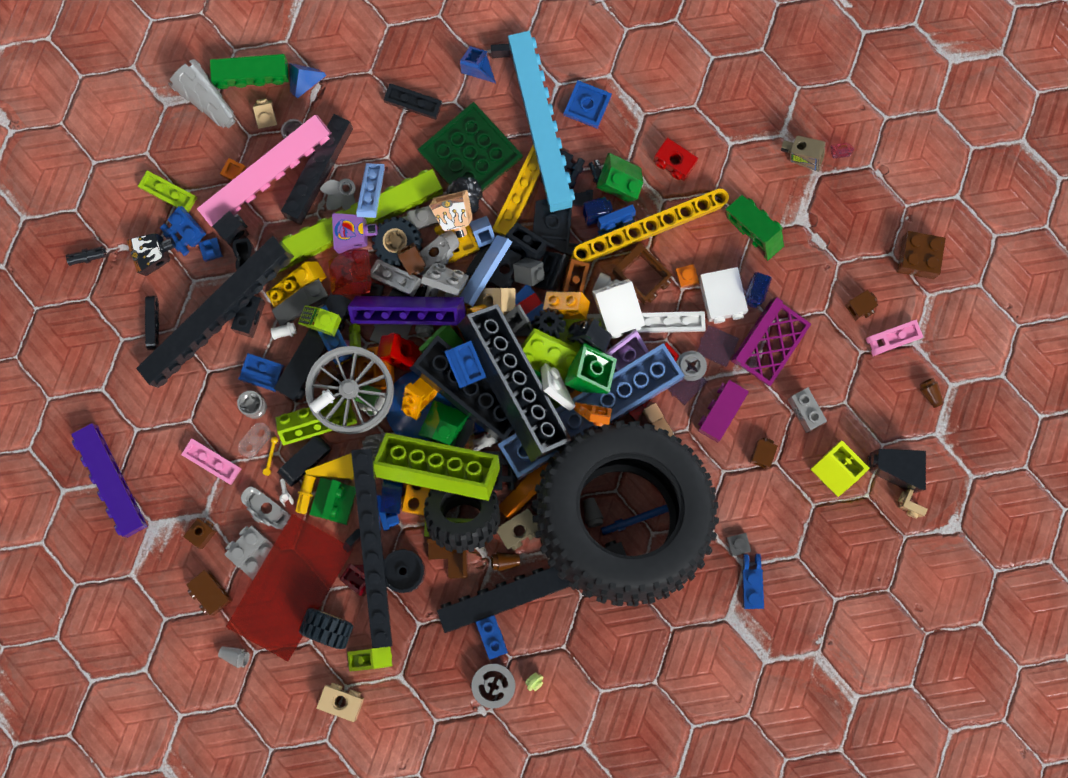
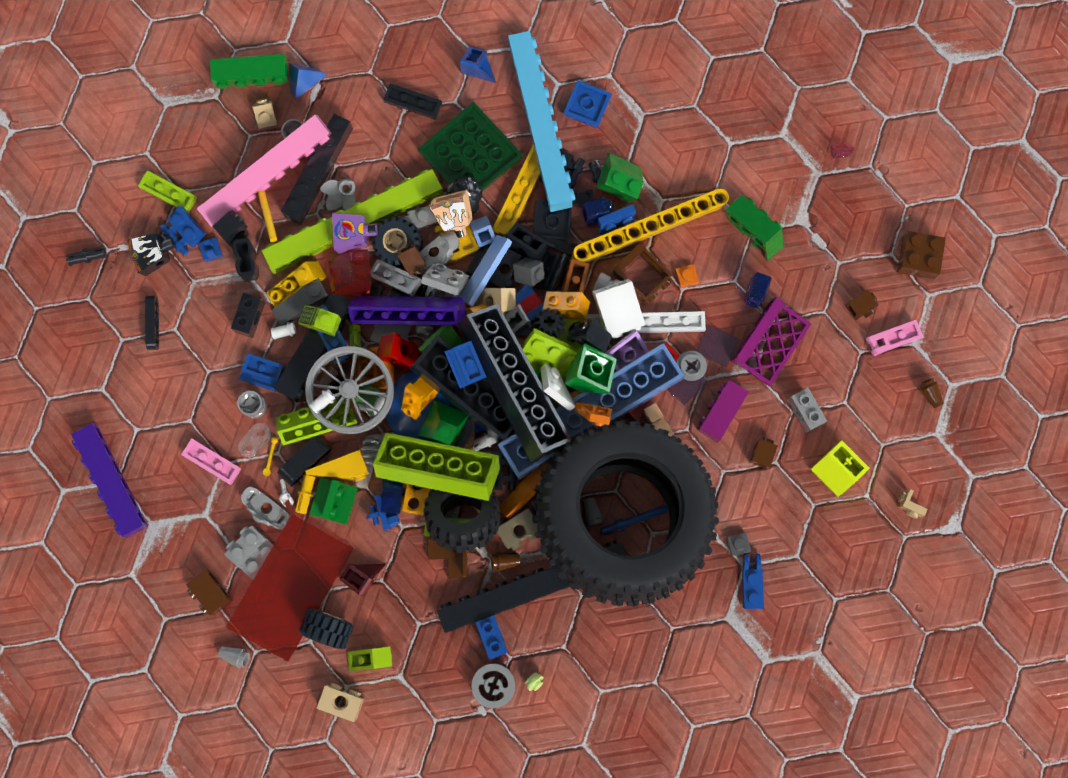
black brick [136,236,294,388] -> none
light grey cone [168,59,236,128] -> none
reddish brown brick [183,518,217,549] -> none
orange plate [220,158,246,181] -> none
black tile [343,528,361,552] -> none
black plate [351,448,393,648] -> none
light blue tile [356,163,385,218] -> none
black wheel [384,549,426,593] -> none
black tile [491,44,510,58] -> none
red brick [653,137,698,181] -> none
white brick [699,267,748,324] -> none
dark tan torso [781,136,826,172] -> none
black slope [867,449,926,493] -> none
none -> yellow bar [258,190,277,242]

